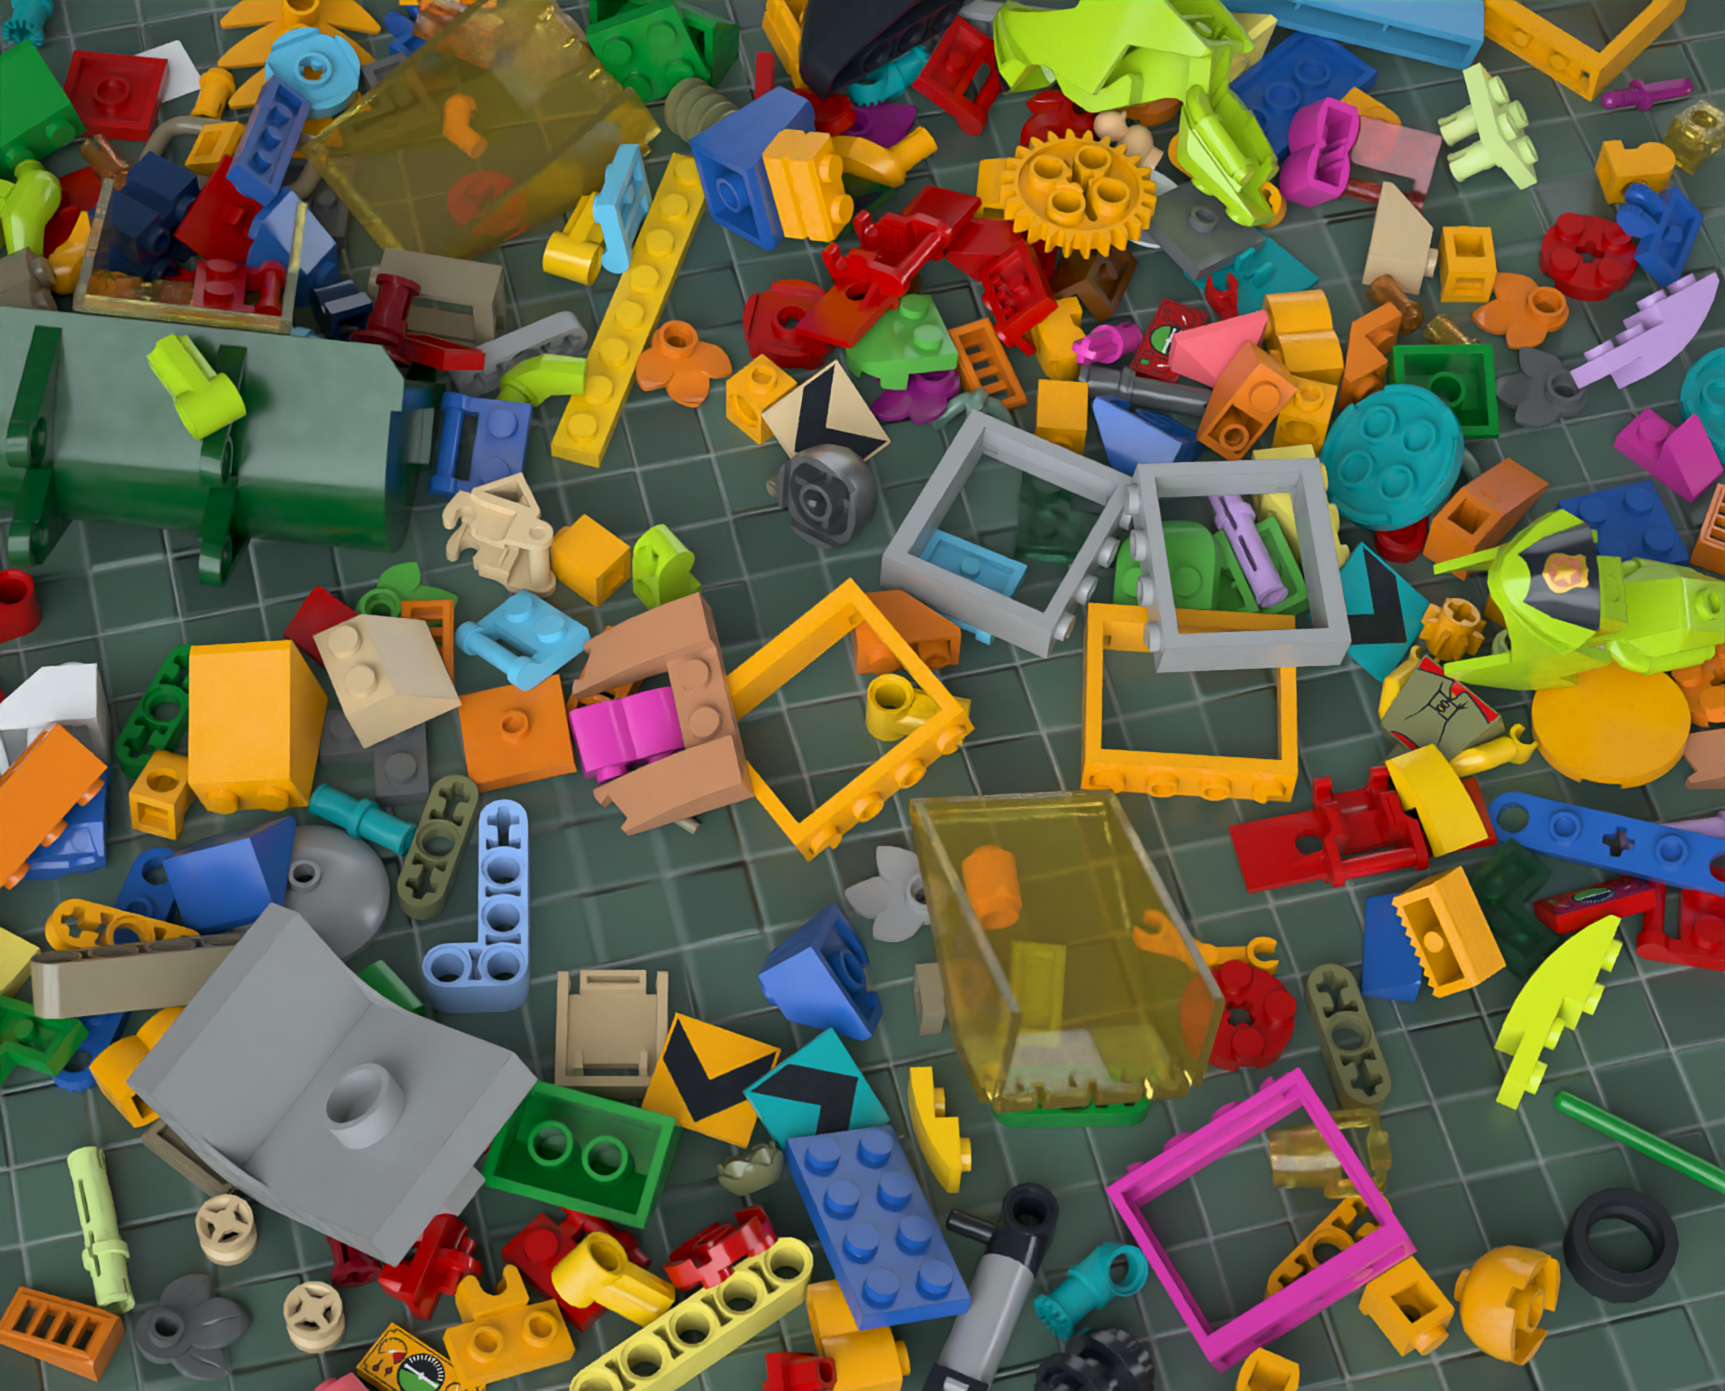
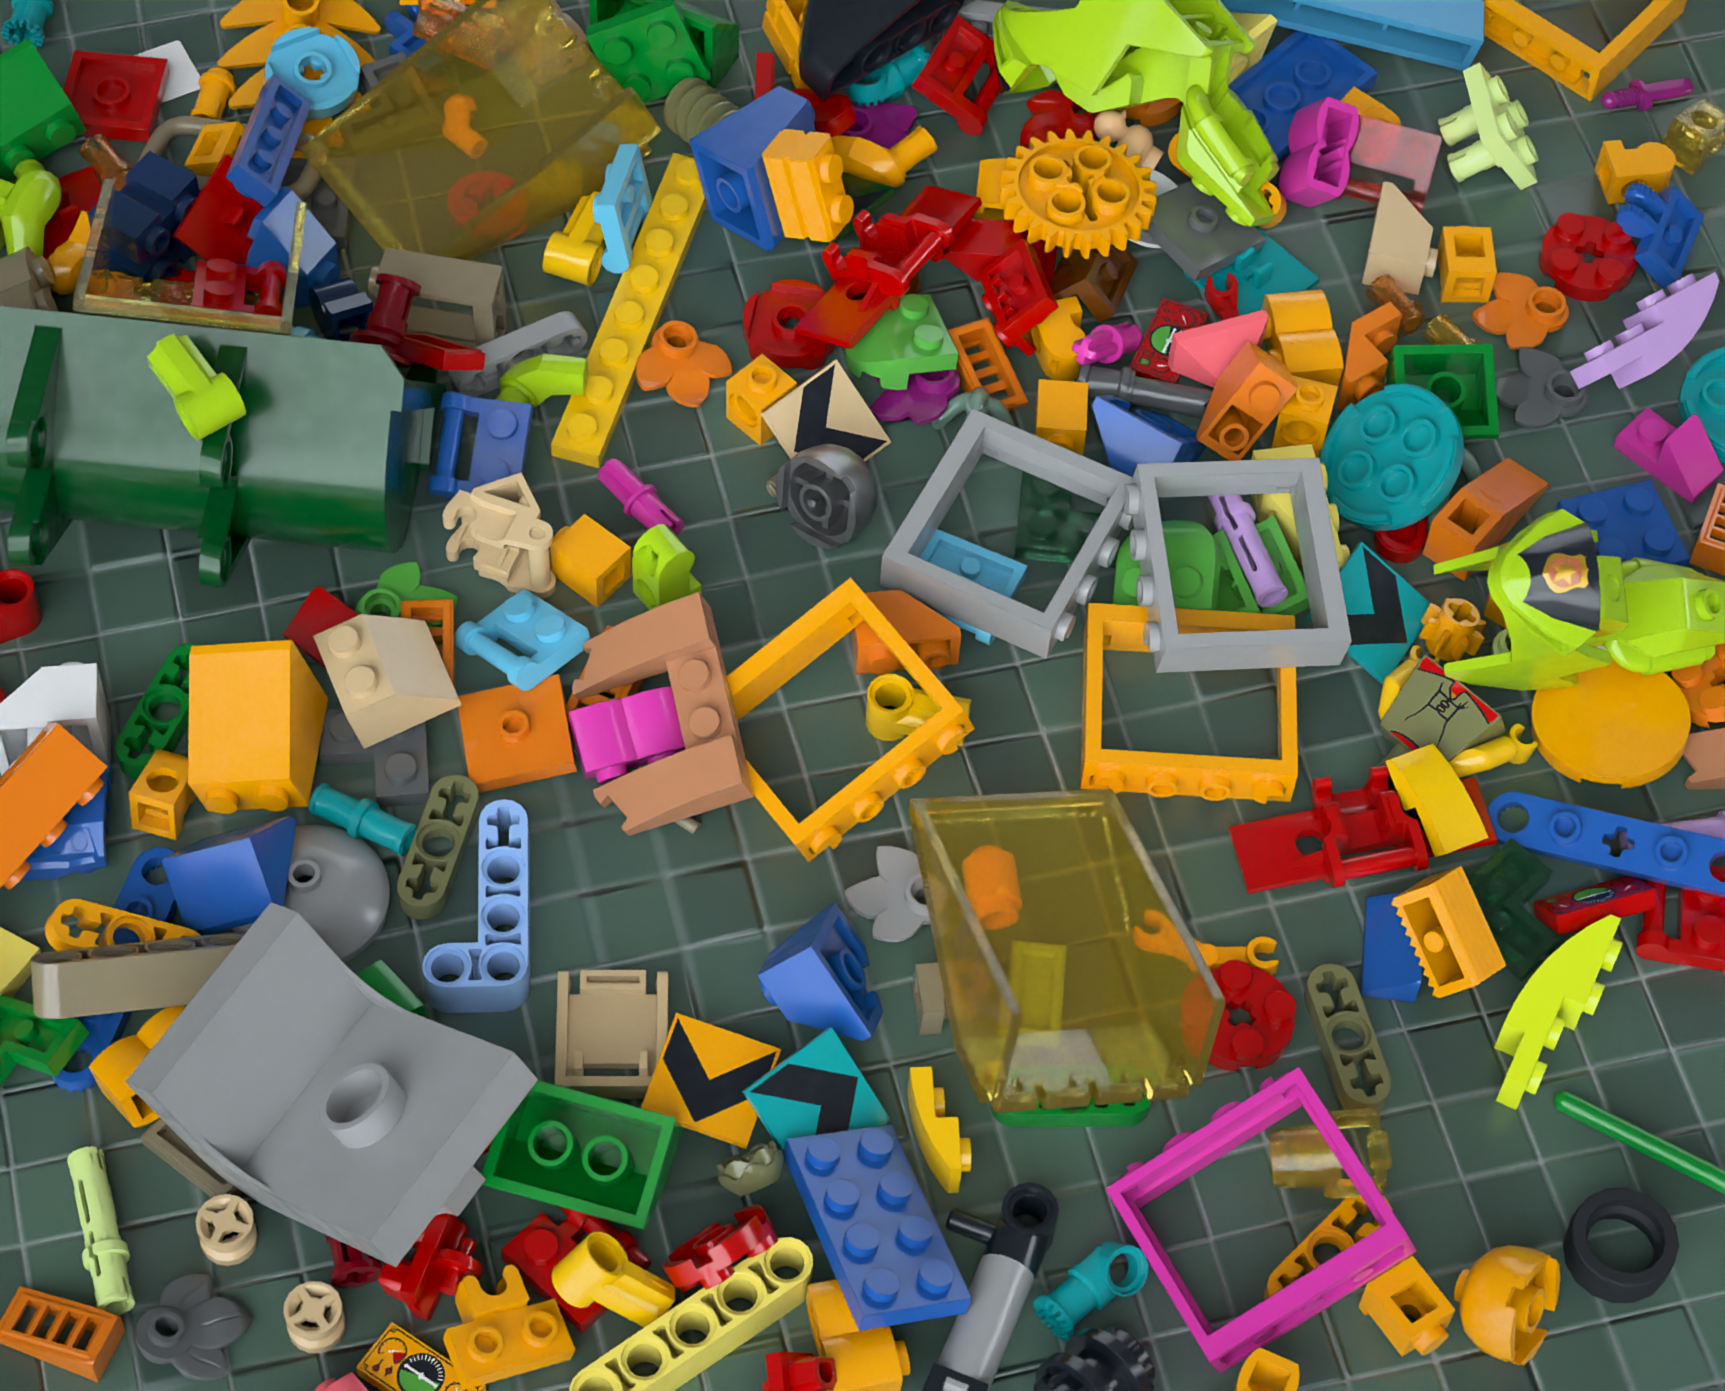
none -> dark pink axle [597,458,684,535]

